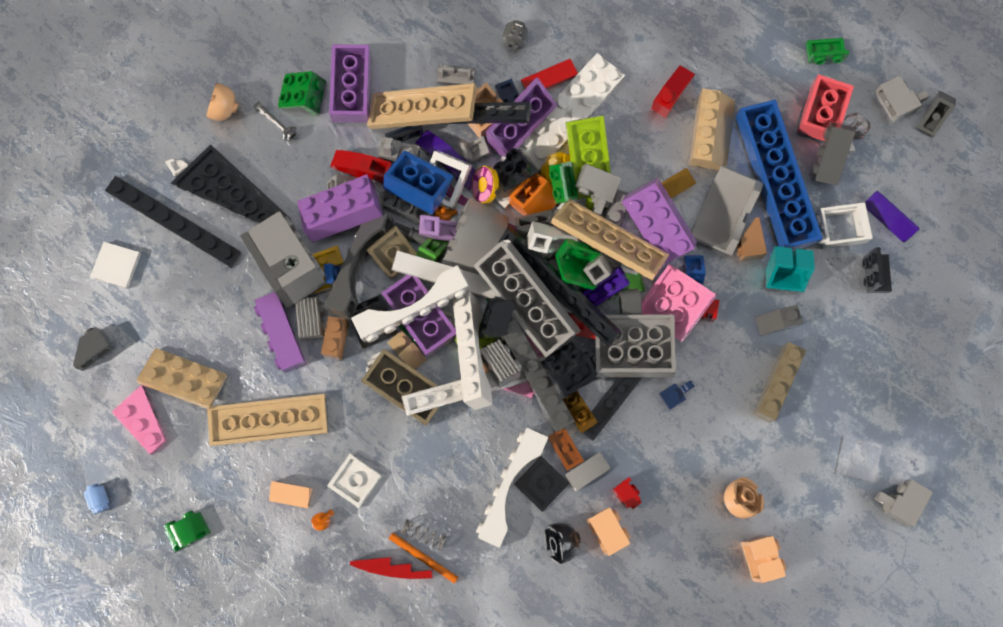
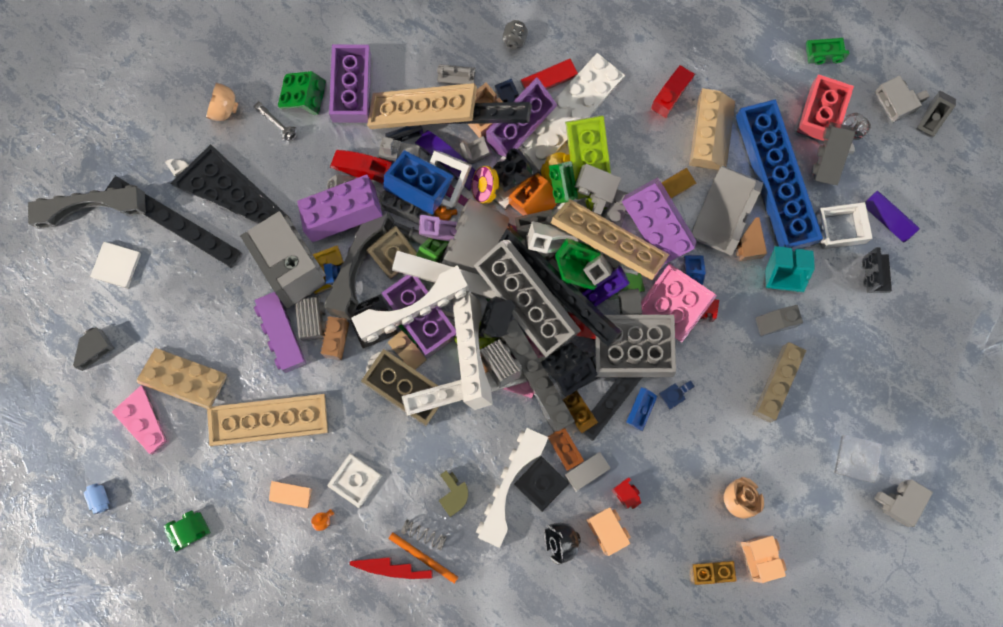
none -> dark grey arch [28,185,146,229]
none -> olive brick [439,470,469,517]
none -> blue plate [626,387,658,431]
none -> pearl gold slope [693,561,737,585]

